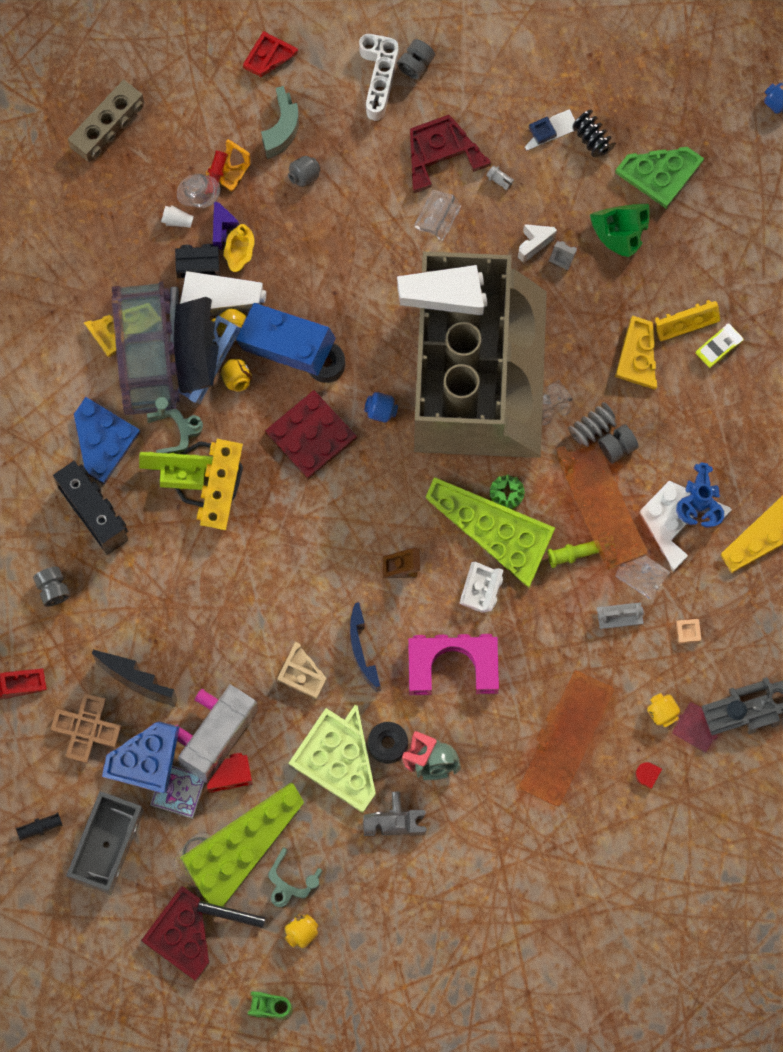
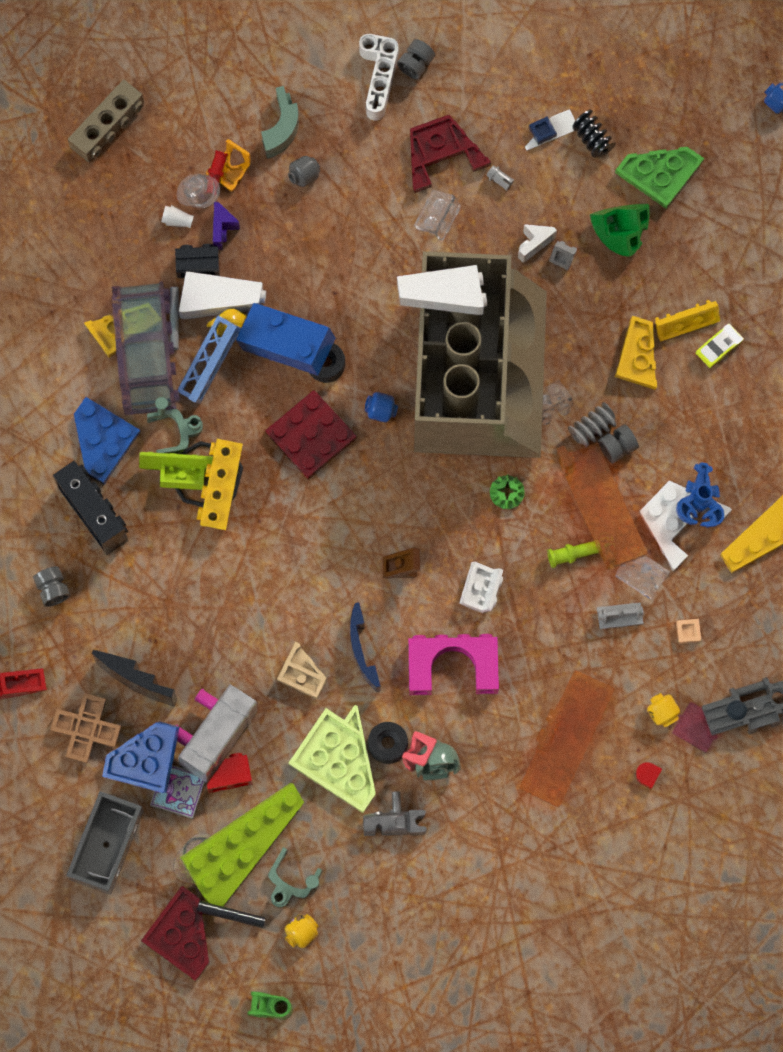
black pin [16,812,63,841] -> none
black slope [174,297,219,393] -> none
yellow head [221,359,252,392] -> none
yellow arm [223,224,254,272] -> none
red wing [243,31,299,77] -> none
lime wing [426,477,555,588] -> none

